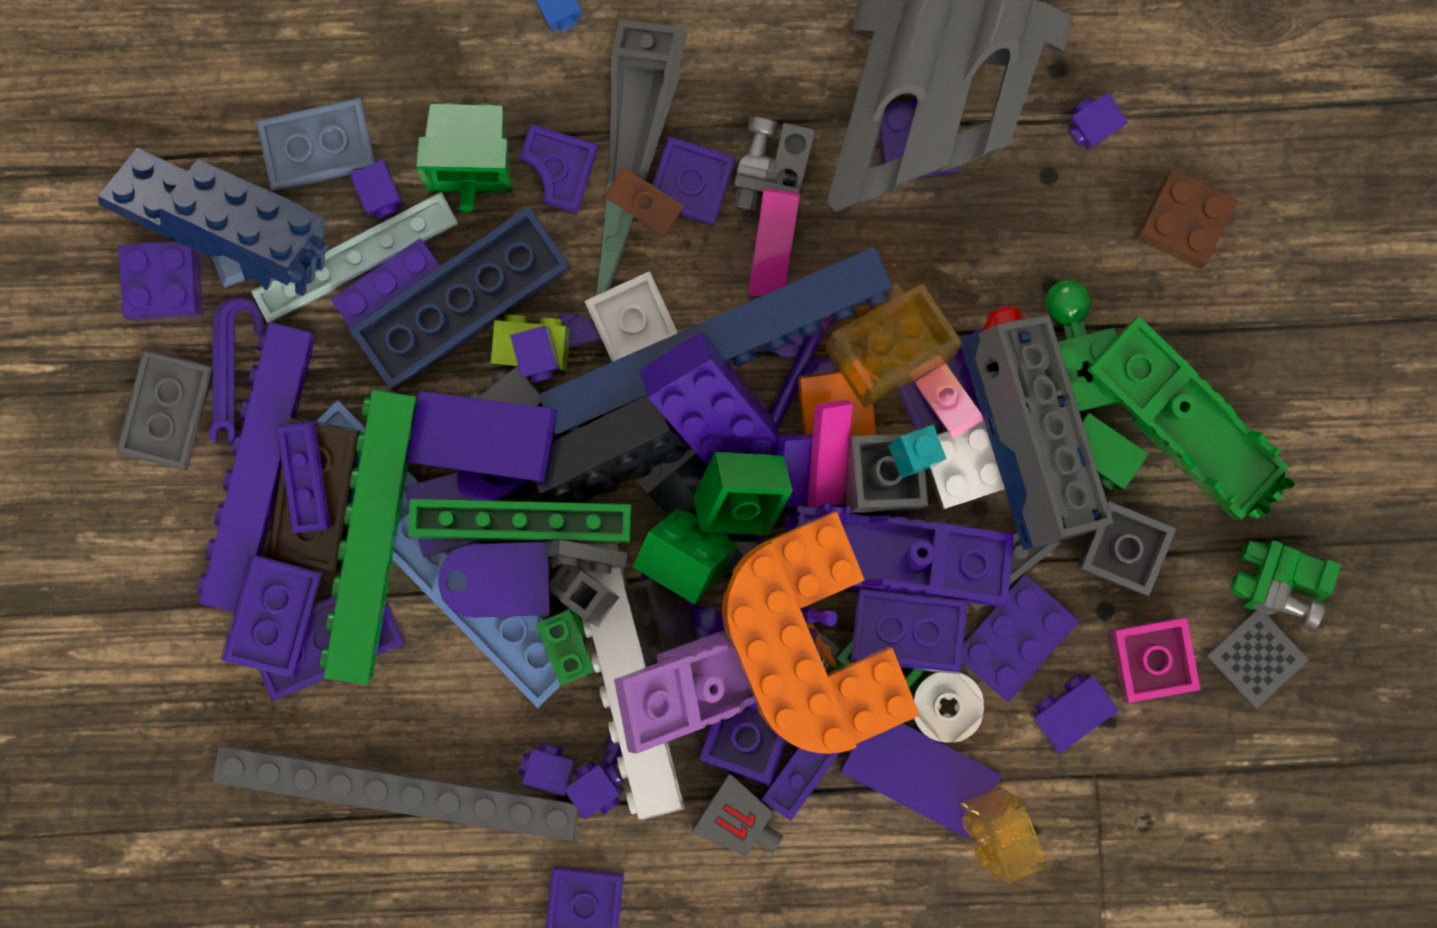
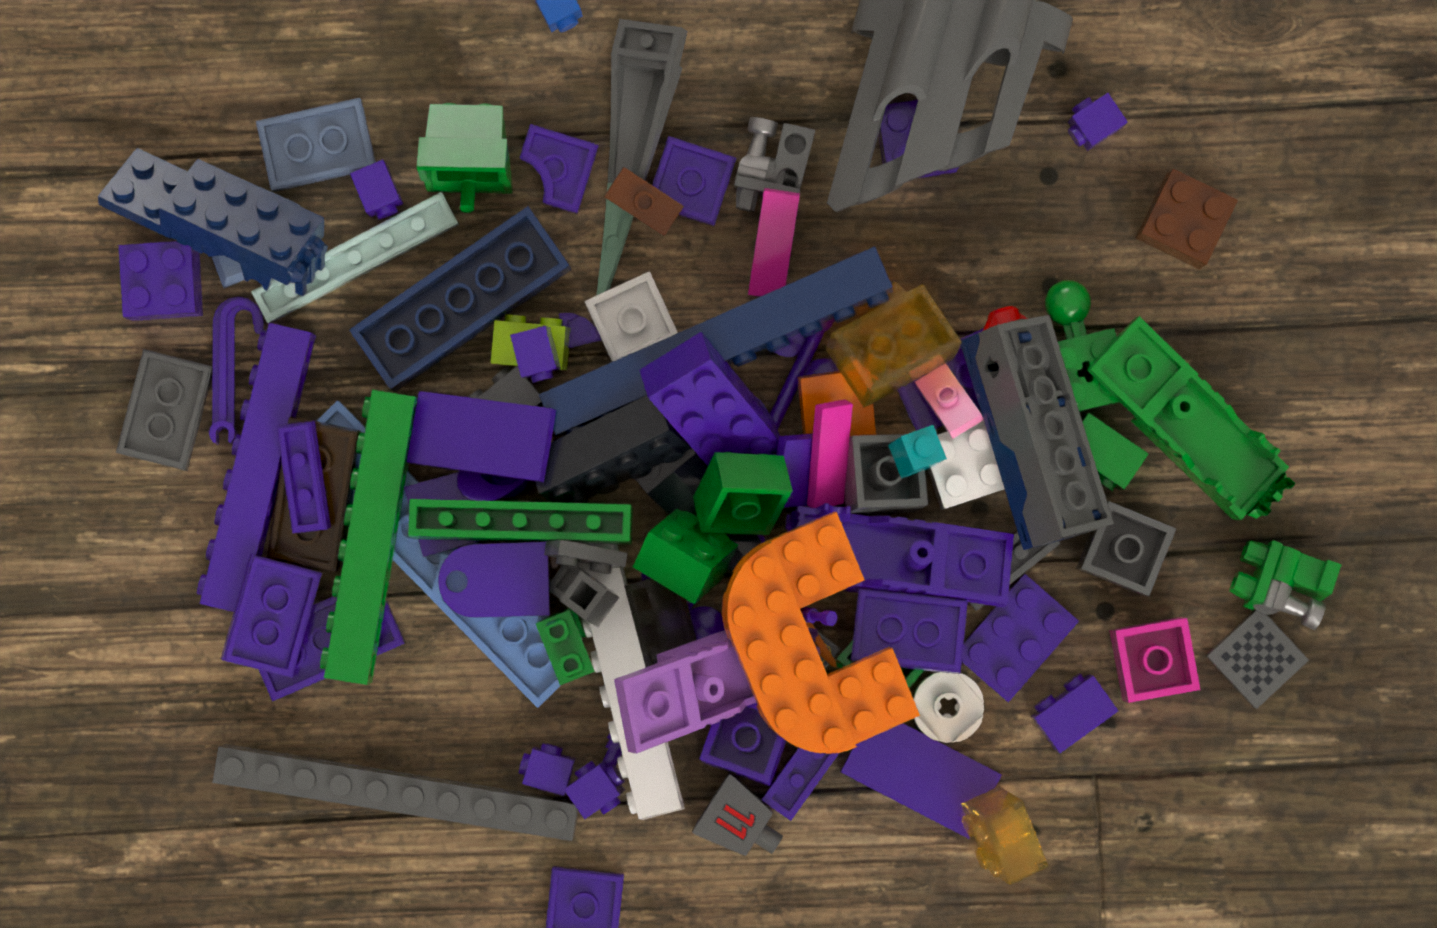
dark purple brick [331,238,441,328] -> none

